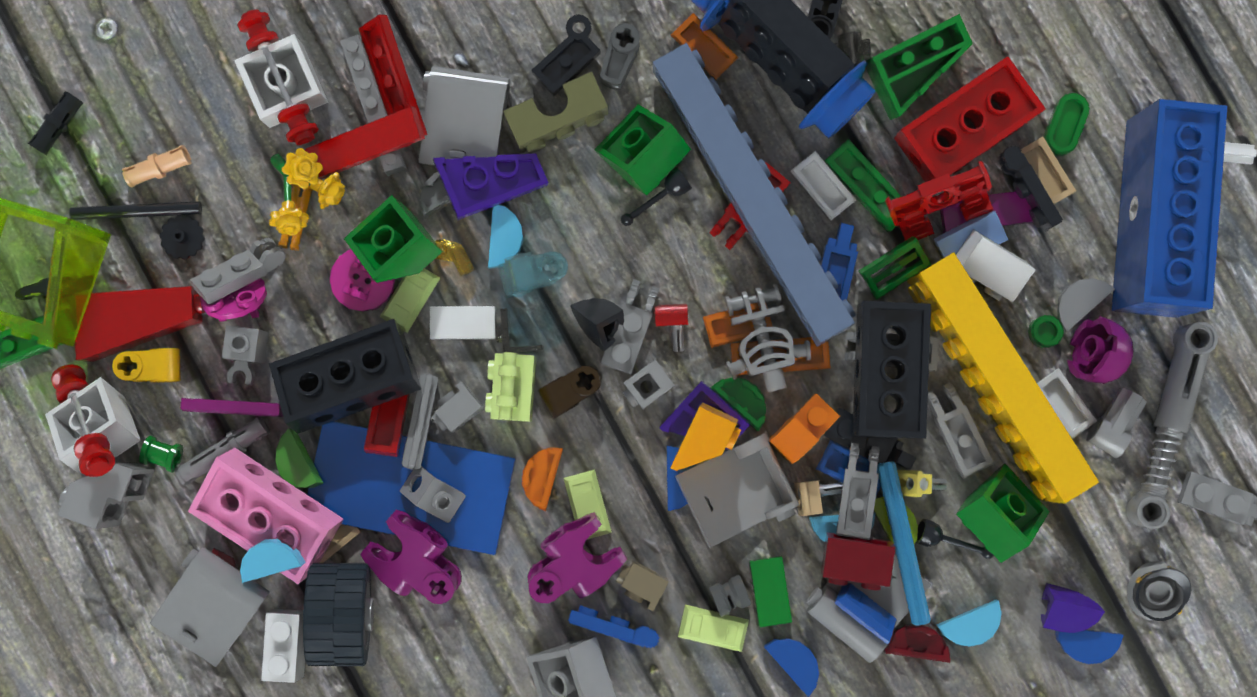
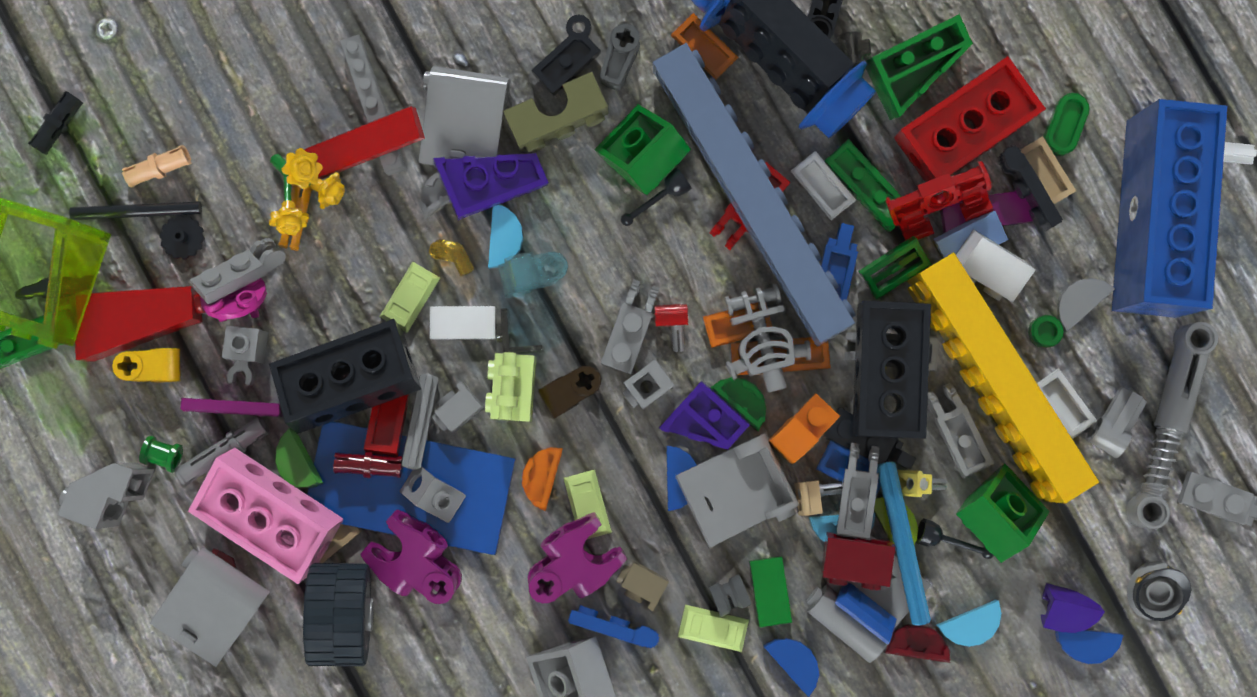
white brick [45,364,141,477] -> none
white brick [234,9,328,145] -> none
medium azure tile [240,539,306,583] -> none
white brick [261,609,305,683] -> none
dark pink plate [330,249,395,312] -> none
green slope [344,195,443,283] -> none
red tile [358,14,428,147] -> none
black brick [570,298,624,351] -> none
light orange slope [670,403,741,471] -> none
magenta cylinder [1067,316,1134,384] -> none
none -> dark red pin [333,451,403,478]

